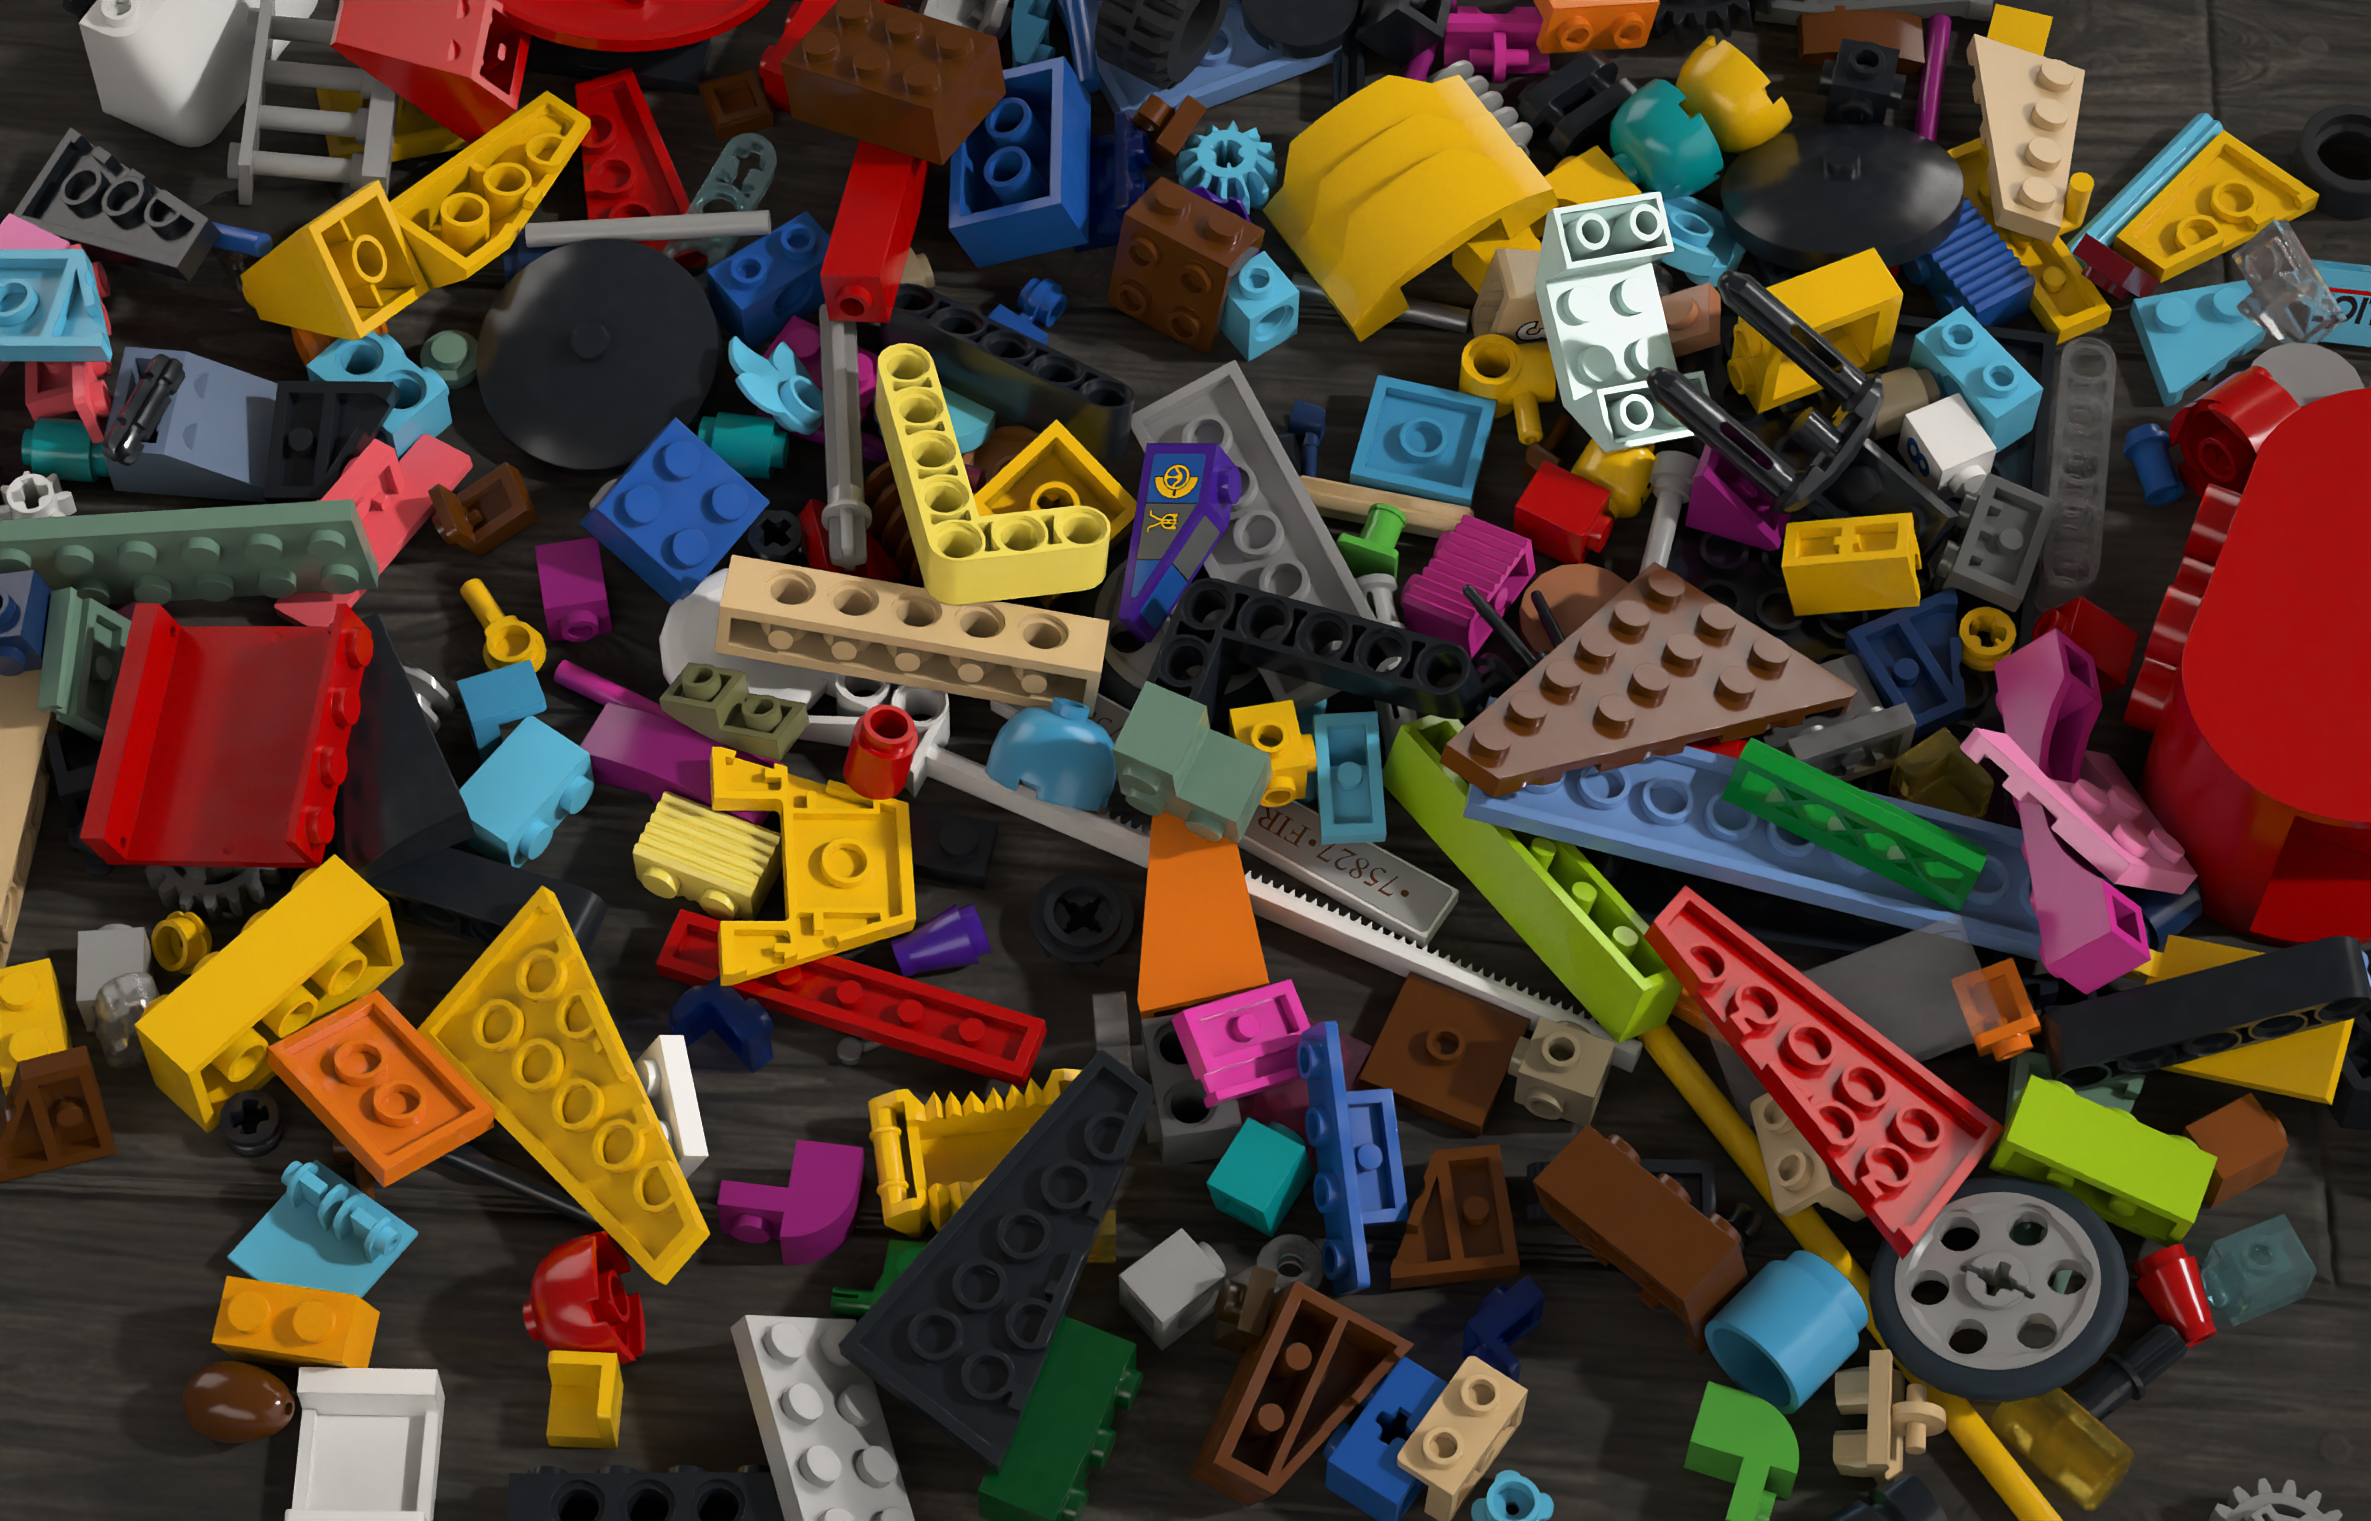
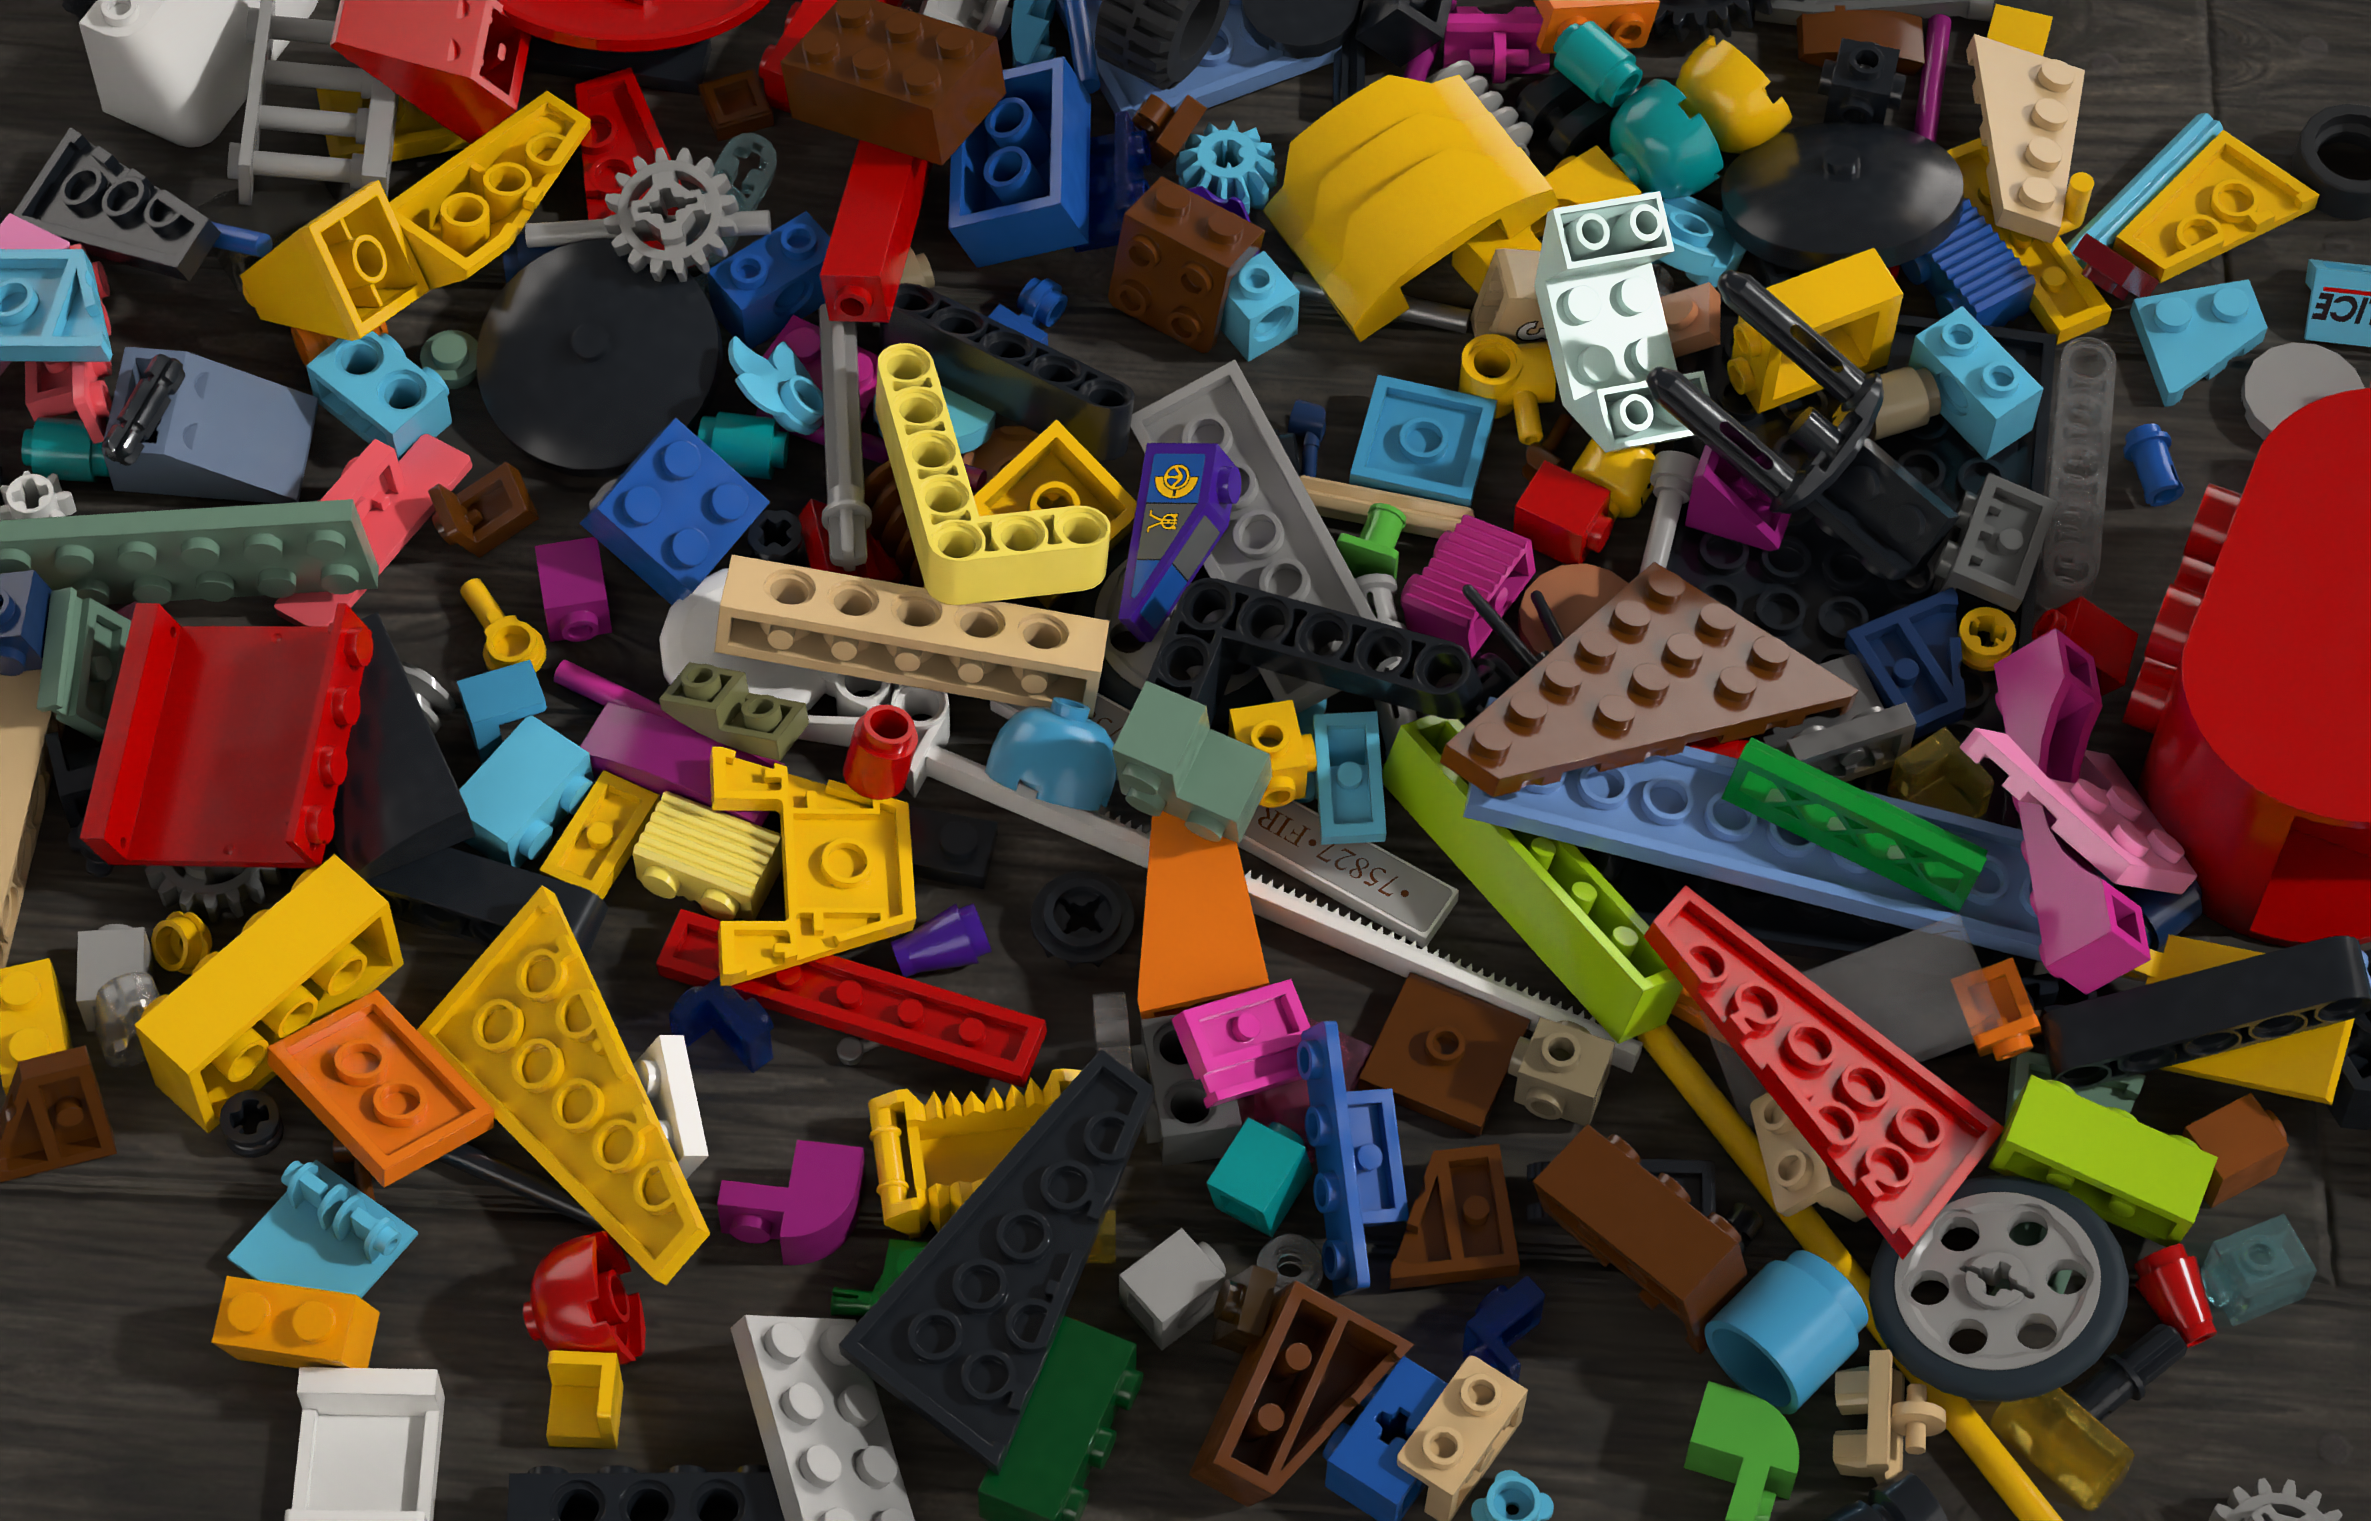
reddish brown animal [182,1361,295,1443] -> none
black wing [263,381,400,504] -> none
yellow hinge [1781,512,1922,616] -> none
white brick [1897,393,1997,501] -> none
red brick [2169,365,2303,499] -> none
clear slope [2232,220,2347,344] -> none
none -> yellow plate [539,770,660,900]
none -> light grey gear [604,147,739,282]
none -> teal brick [1554,21,1643,108]

